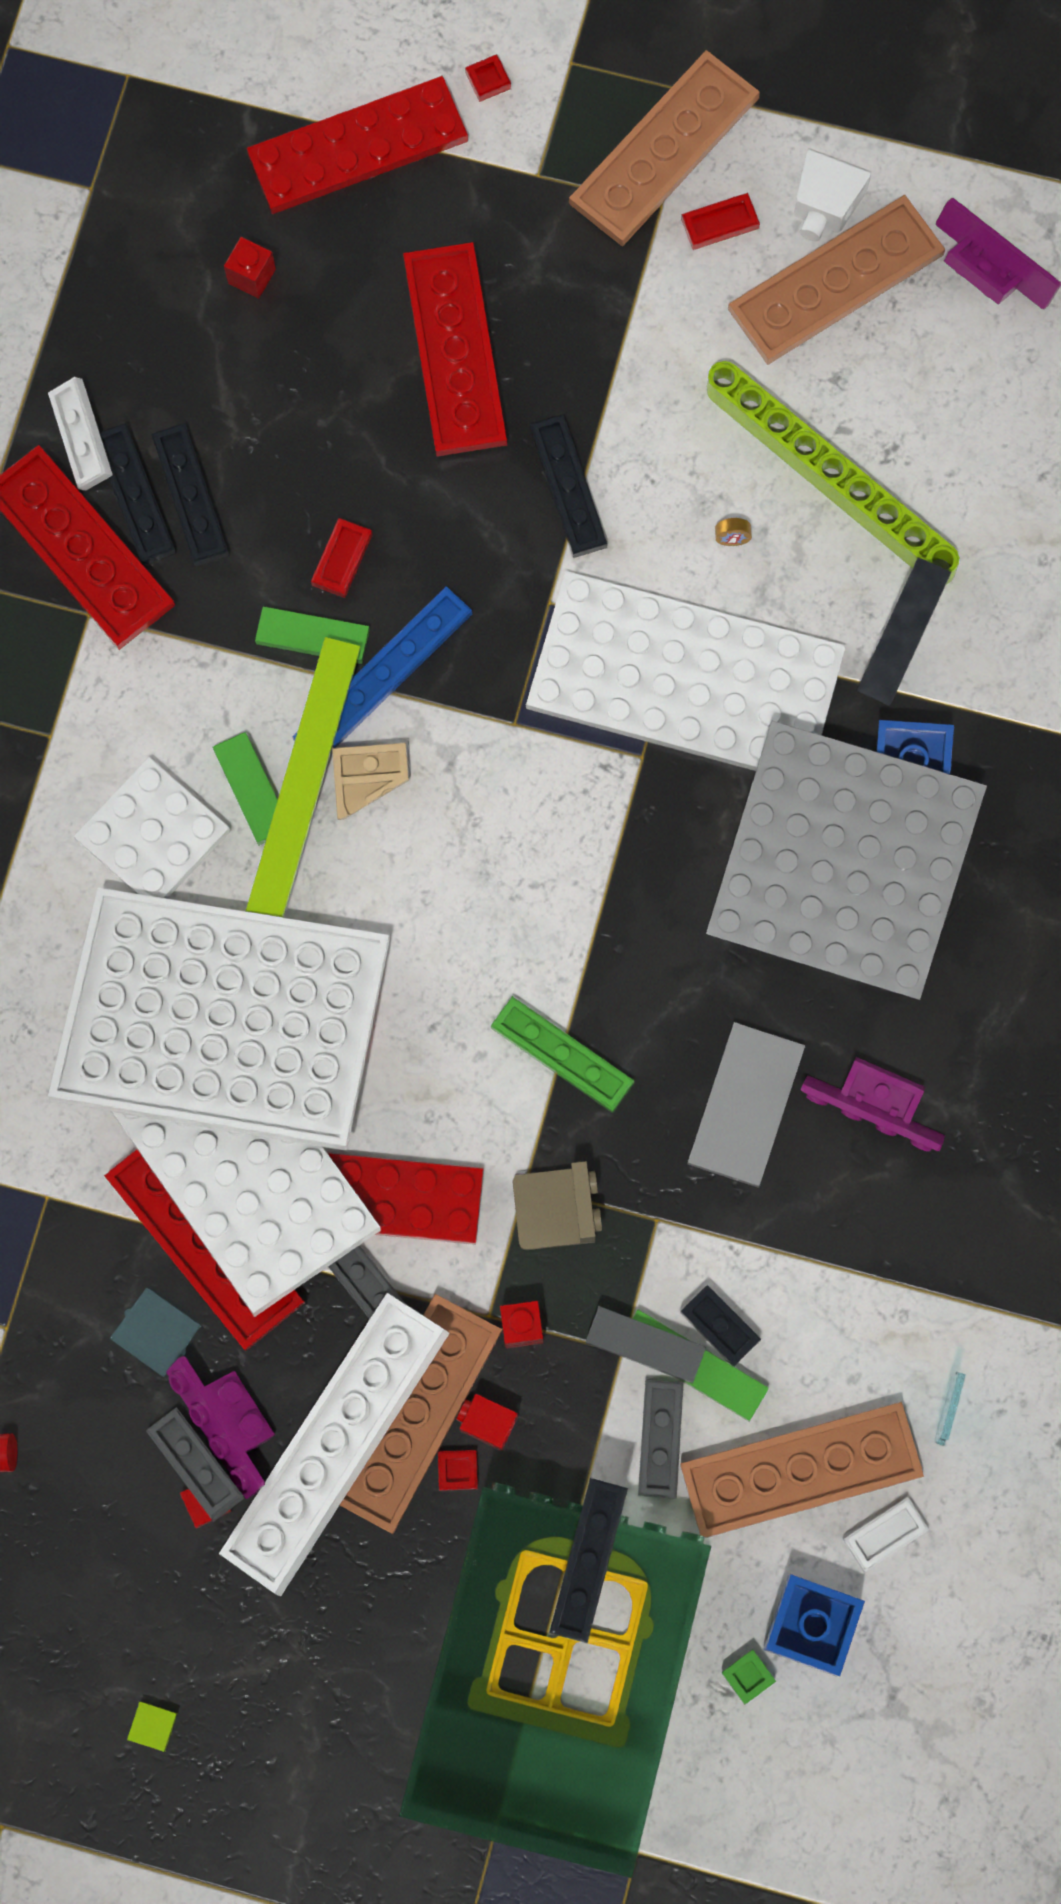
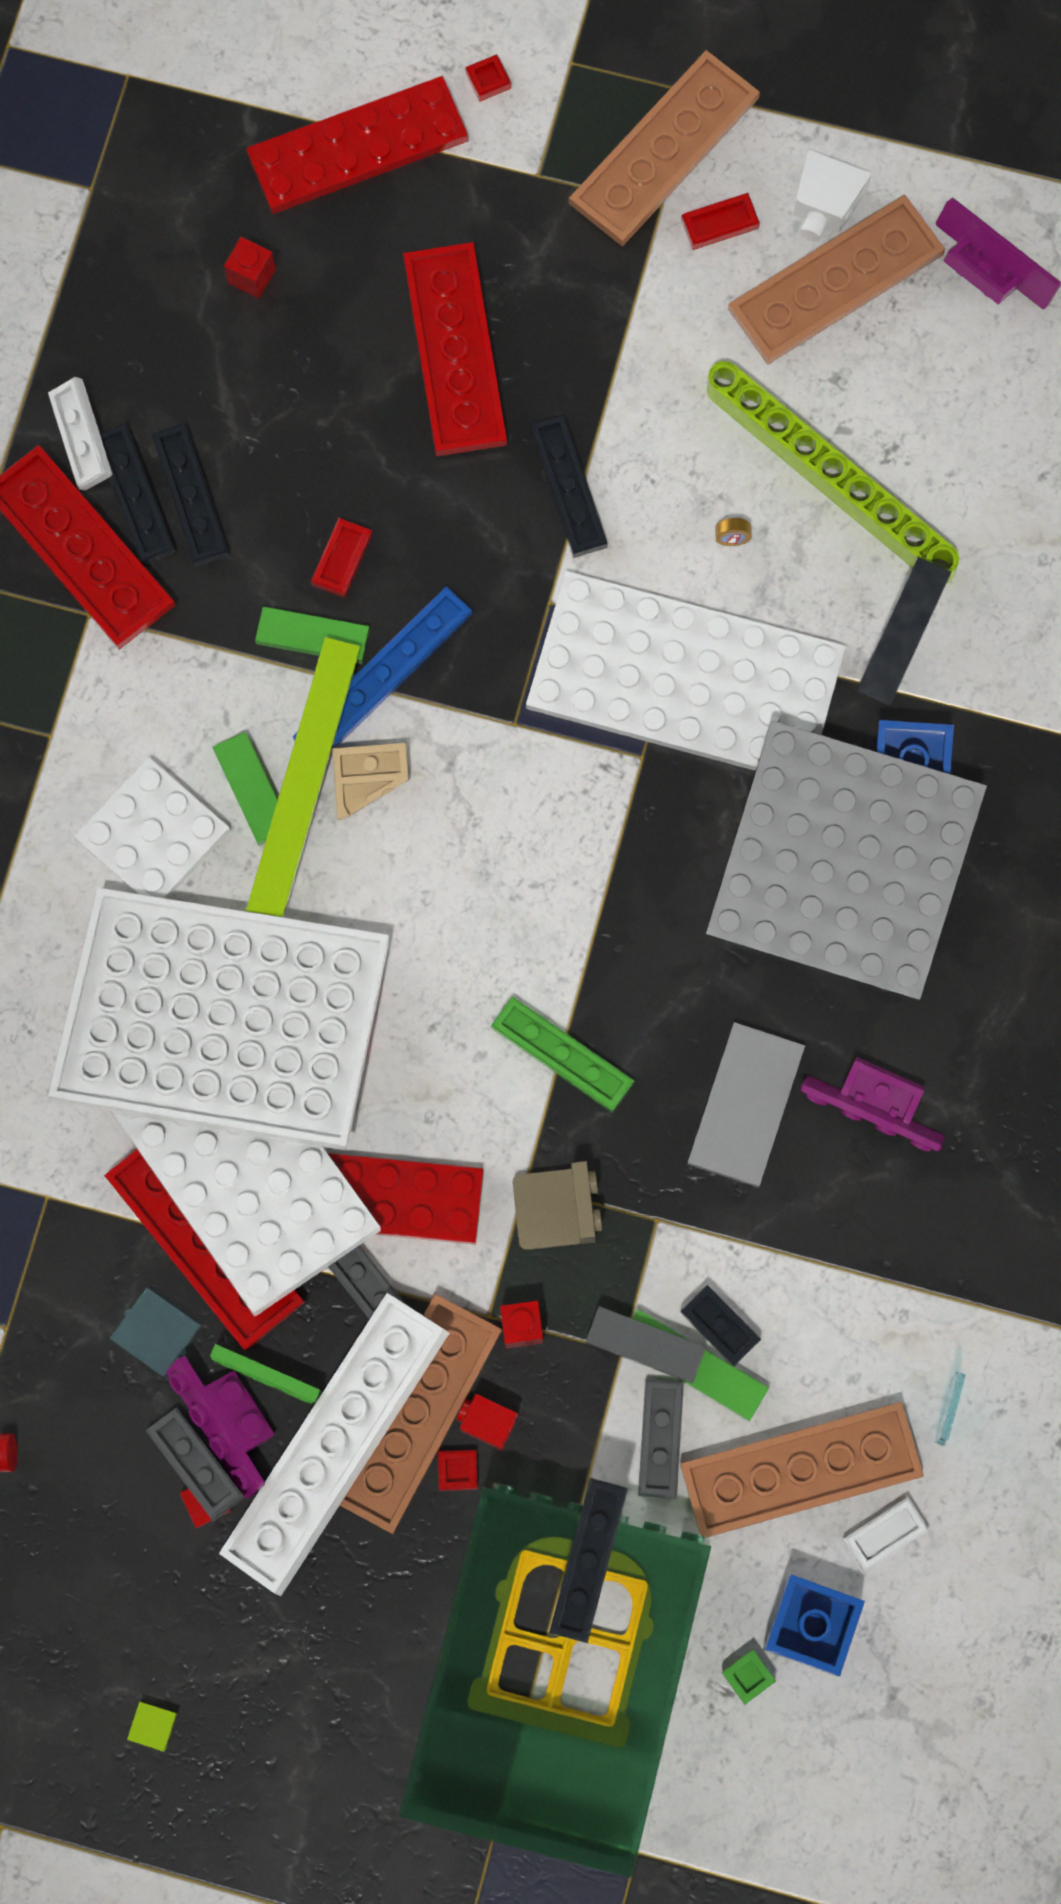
none -> bright green tile [210,1344,322,1406]

